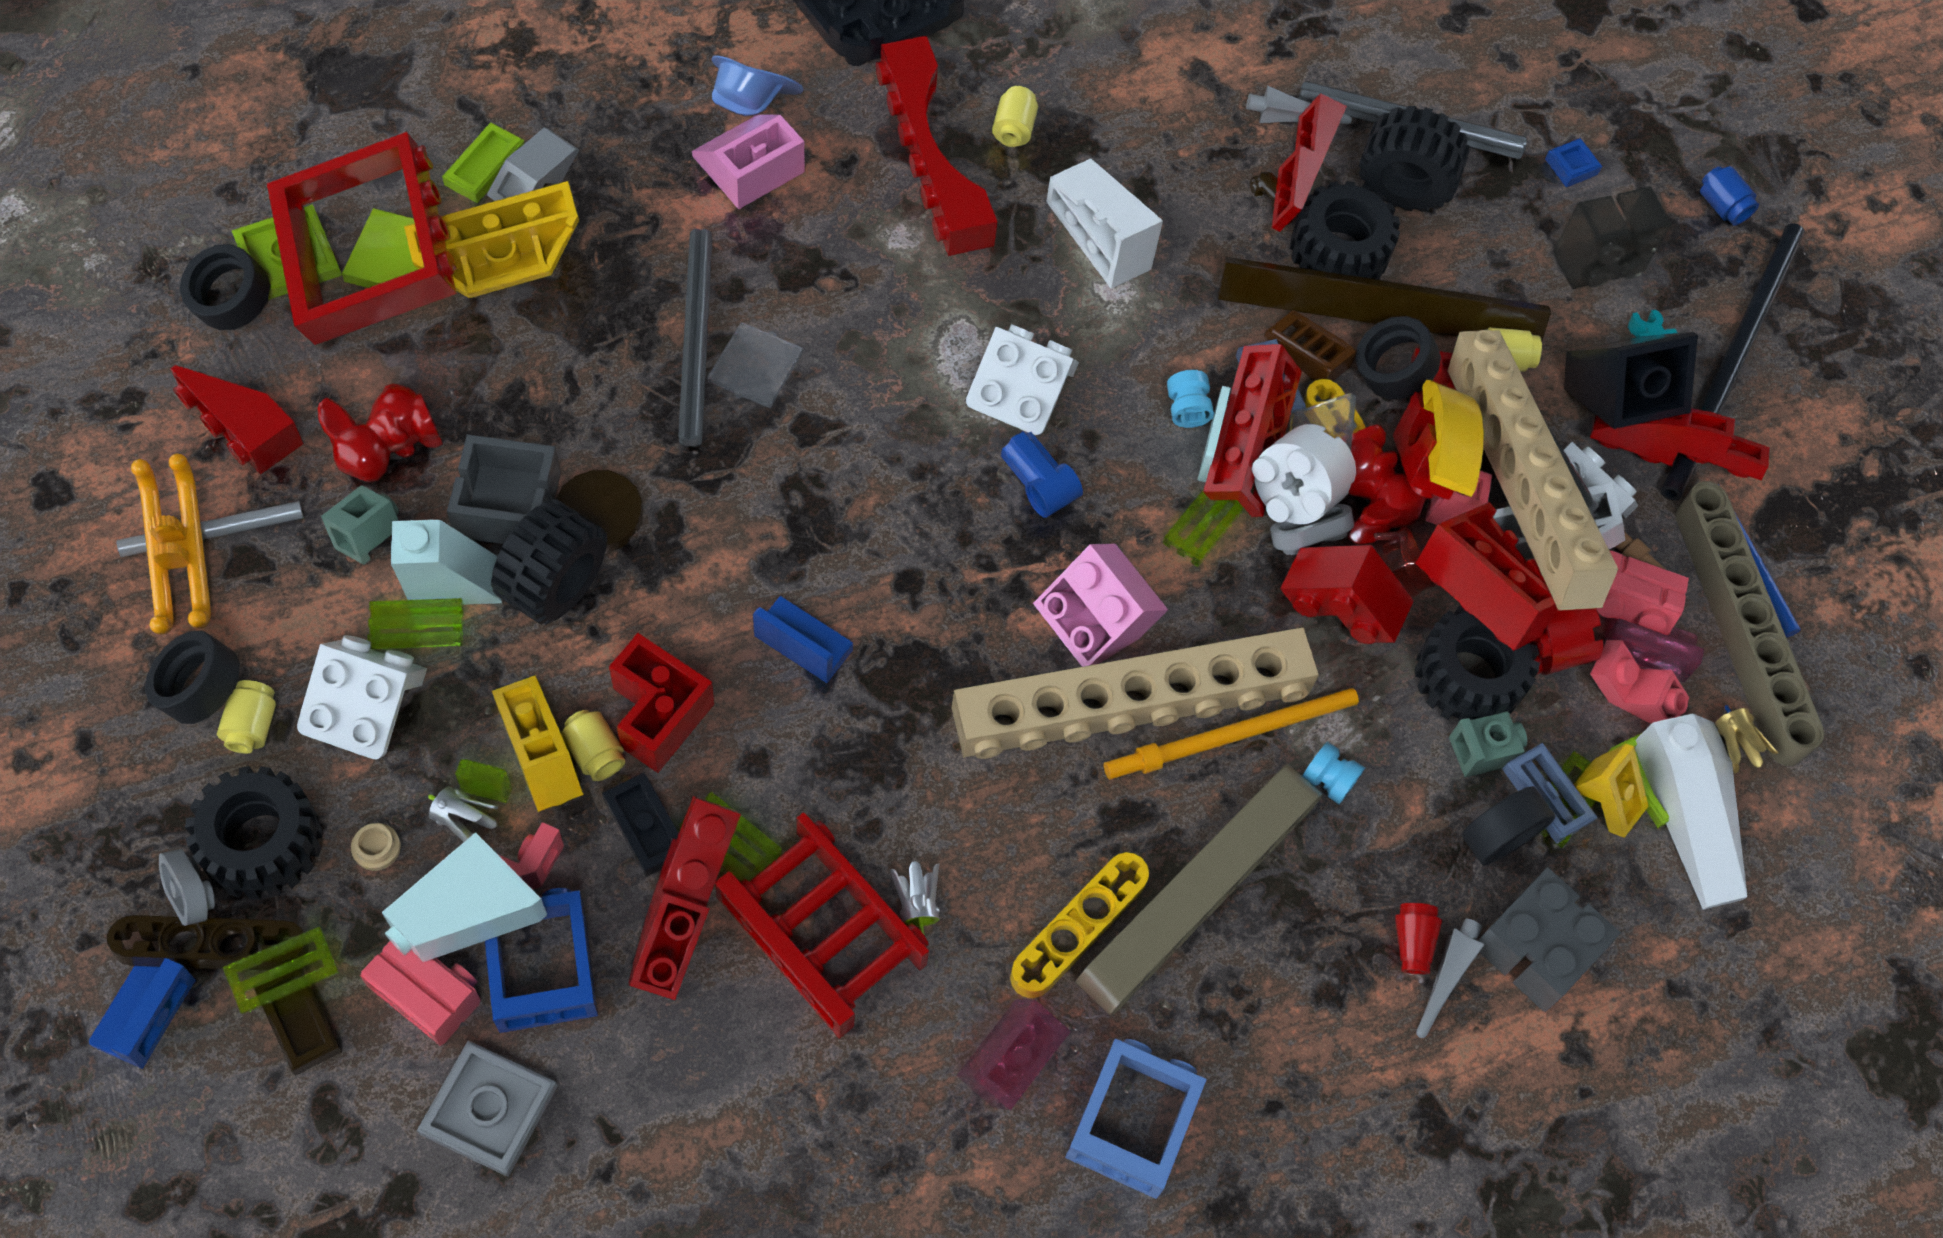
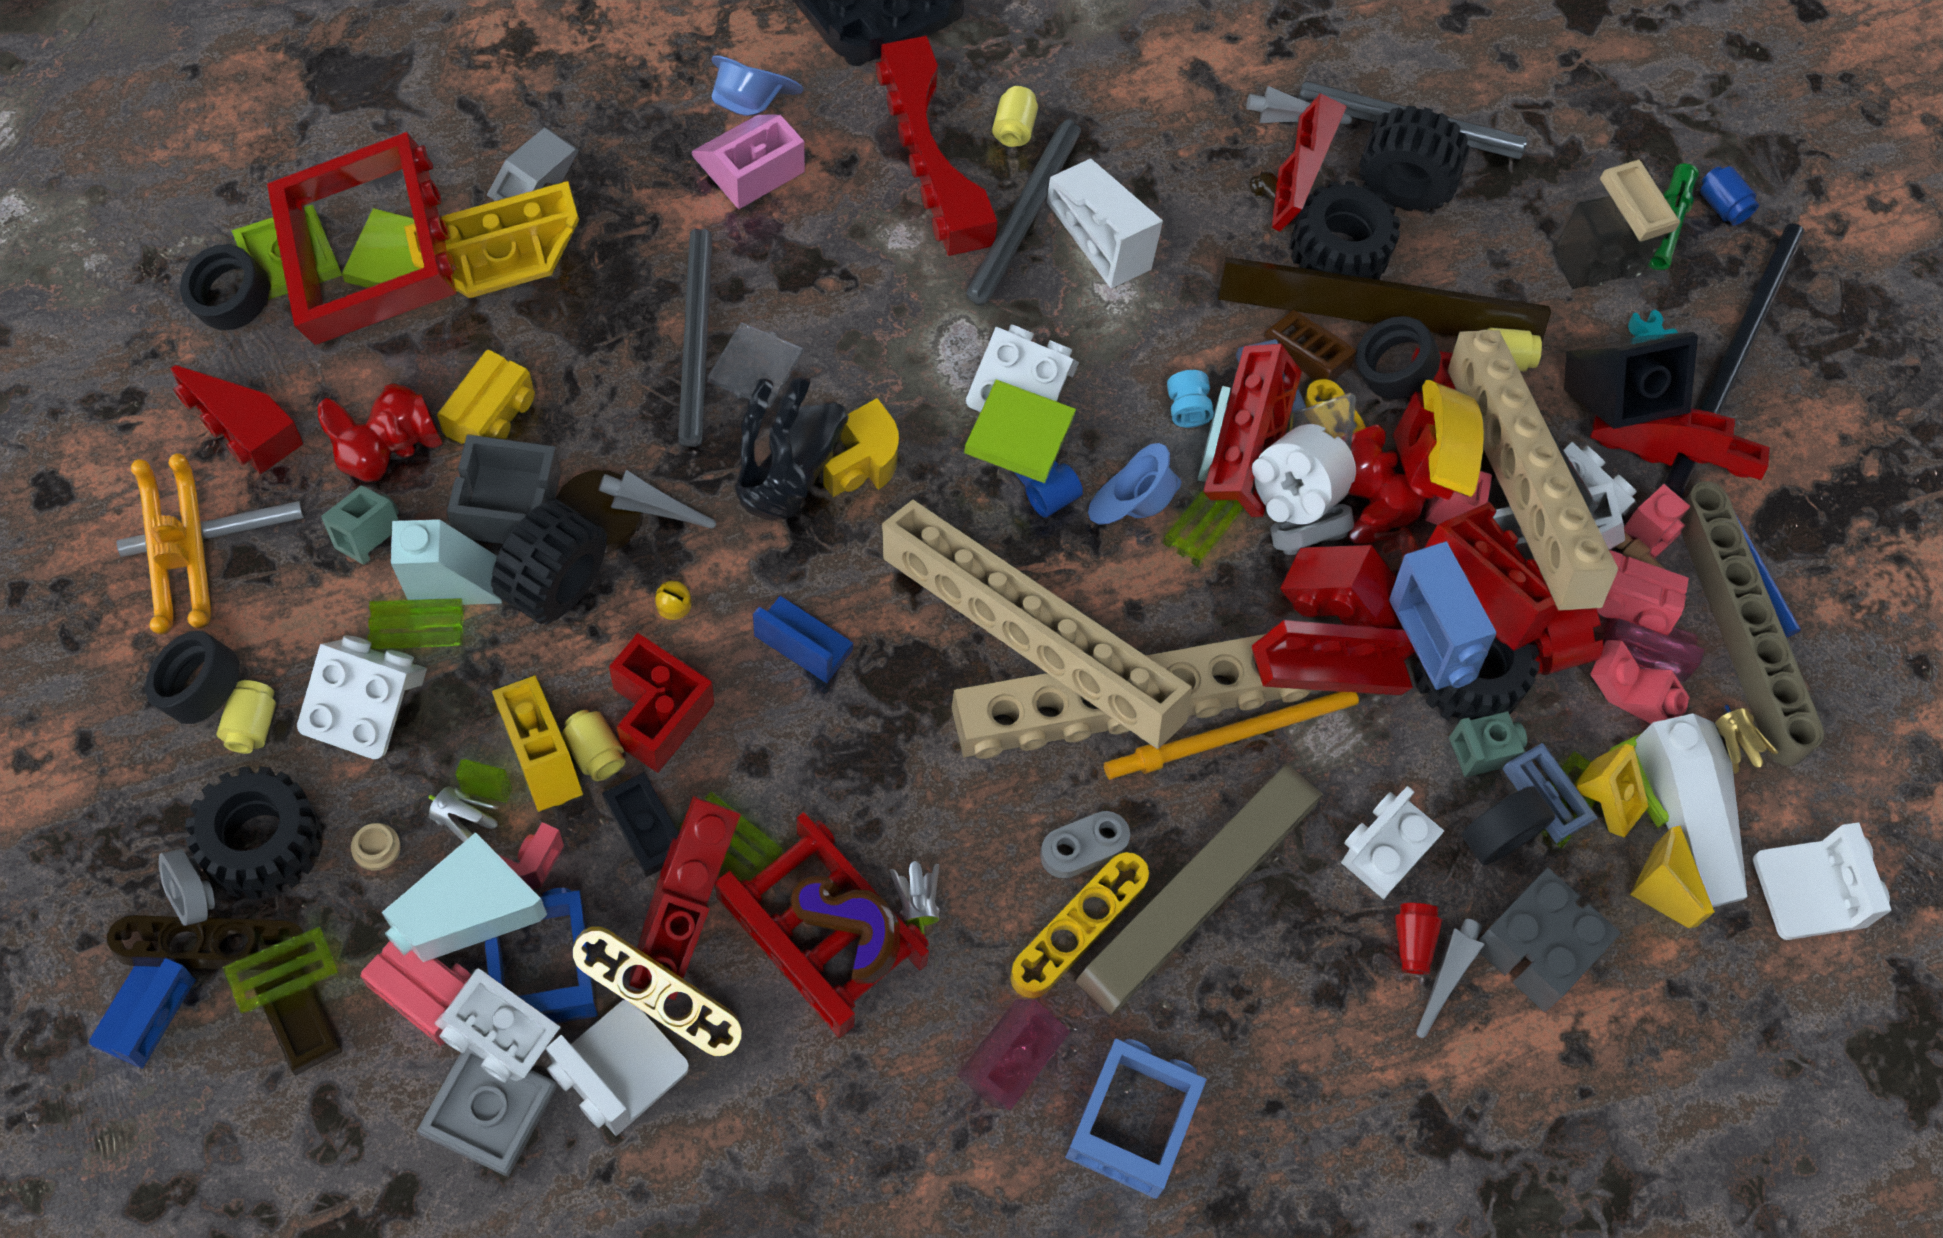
lime tile [442,122,524,203] -> none
bright pink slope [1033,544,1168,667] -> none
medium azure wheel [1302,741,1365,805] -> none
blue tile [1545,138,1602,188] -> none
none -> white bracket [434,968,560,1083]
none -> yellow brick [437,350,535,444]
none -> white bracket [546,1000,689,1136]
none -> beam [573,927,742,1056]
none -> light grey piece [598,470,716,529]
none -> yellow hinge [655,580,692,620]
none -> black hair [735,377,849,521]
none -> reddish brown animal [791,876,900,984]
none -> yellow brick [823,398,899,497]
none -> tan brick [882,500,1192,749]
none -> lime tile [964,379,1076,483]
none -> dark grey axle [967,119,1081,306]
none -> light grey plate [1040,811,1130,878]
none -> medium blue piece [1088,443,1182,525]
none -> red fence [1252,620,1416,696]
none -> white bracket [1341,786,1444,899]
none -> medium blue window [1389,541,1497,690]
none -> tan tile [1600,159,1680,242]
none -> coral brick [1624,484,1691,559]
none -> yellow slope [1630,826,1715,929]
none -> green pin [1645,163,1699,270]
none -> white bracket [1753,822,1892,940]

